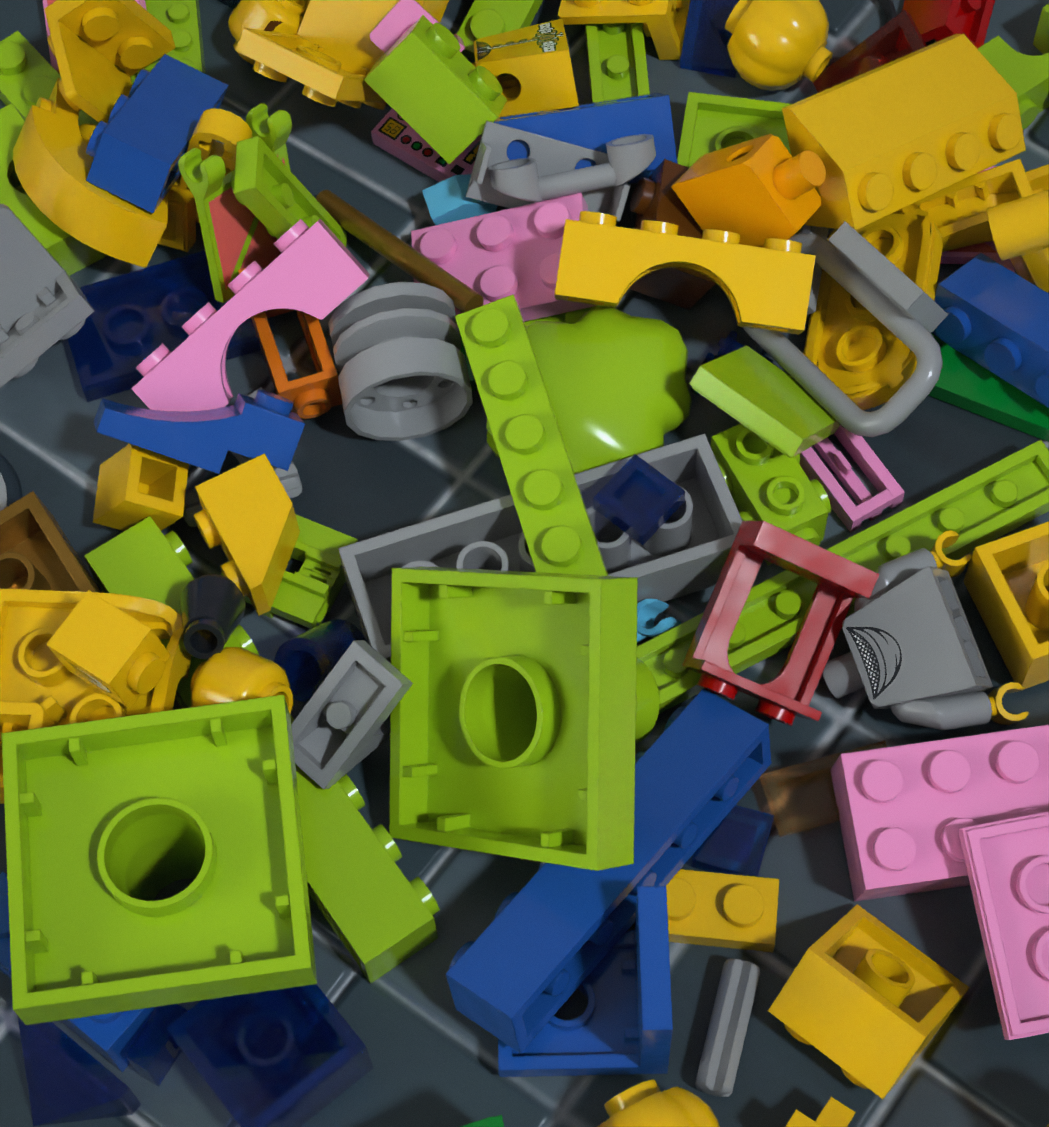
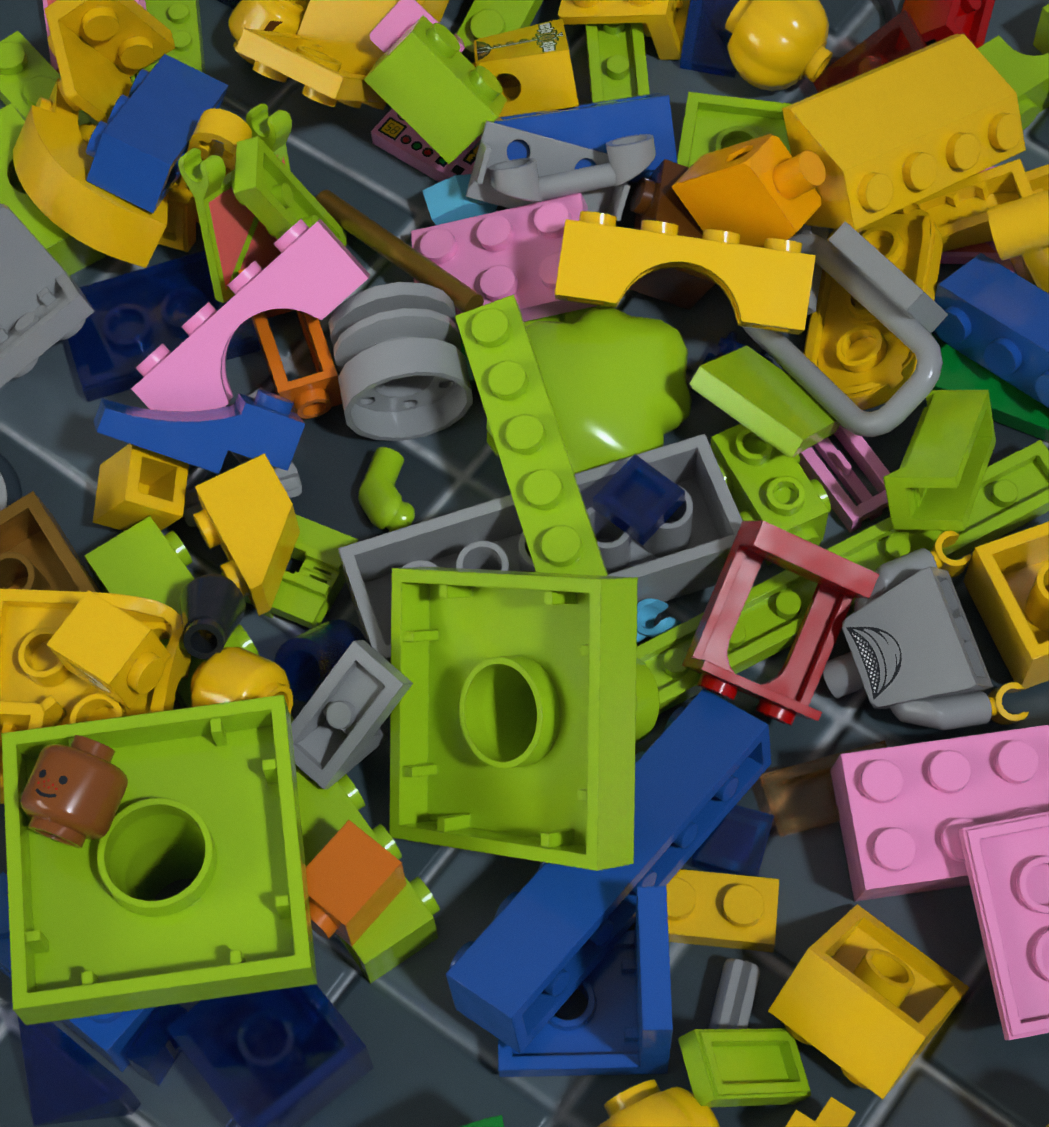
none -> dark orange head [21,735,128,849]
none -> orange brick [306,820,407,947]
none -> lime arm [358,447,415,532]
none -> lime tile [678,1028,812,1108]
none -> lime window [883,390,996,531]

